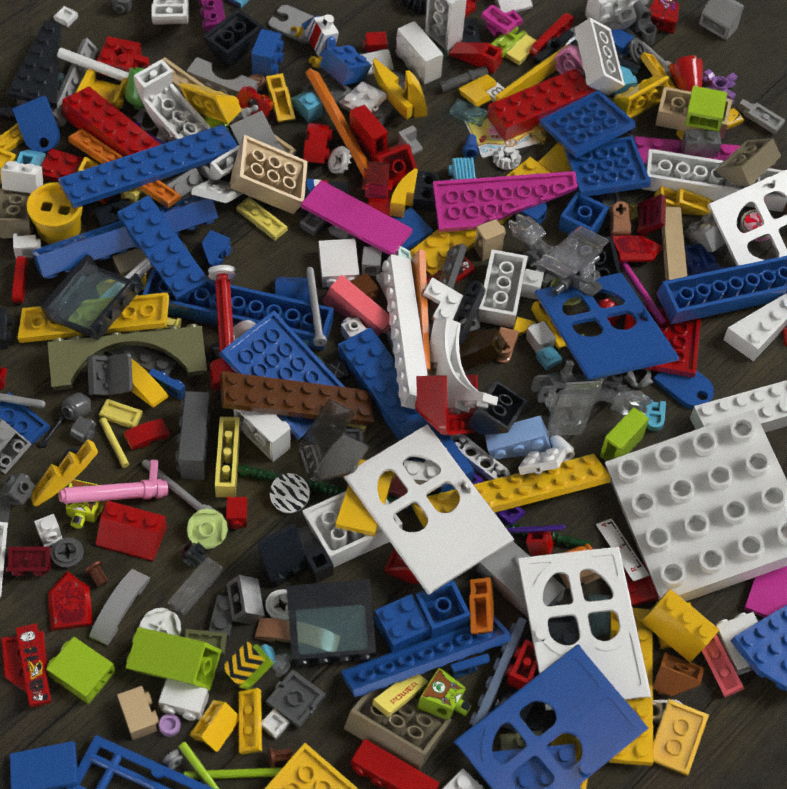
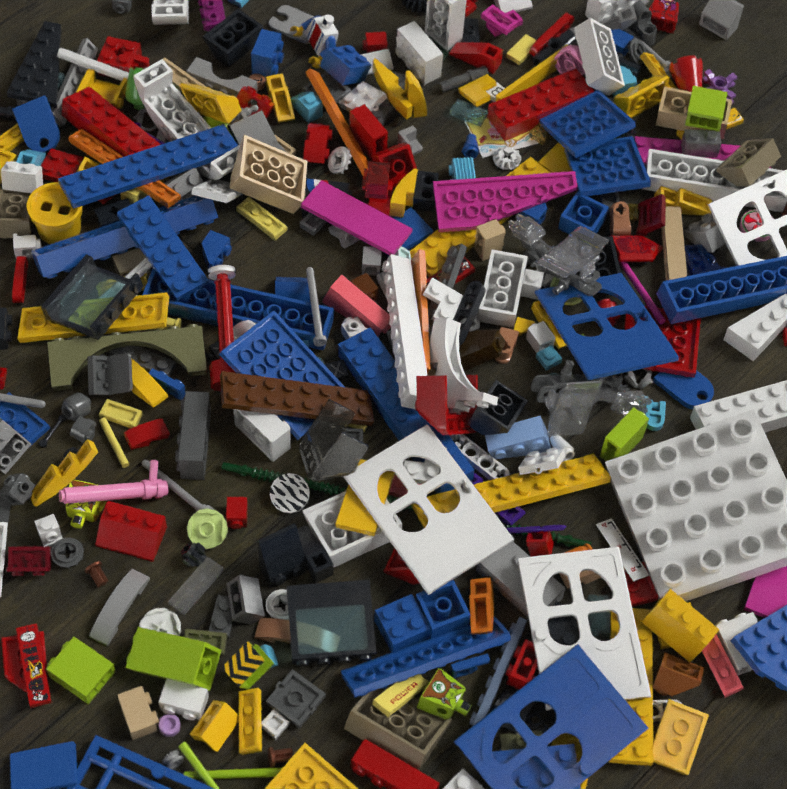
red tile [48,571,93,631] -> none
white tile [54,6,78,27] -> none
light yellow brick [215,417,240,498] -> none
clear plate [271,654,291,677] -> none
white brick [319,239,359,288] -> none
lime hinge [491,26,527,58] -> none
light grey hinge [737,99,785,134] -> none

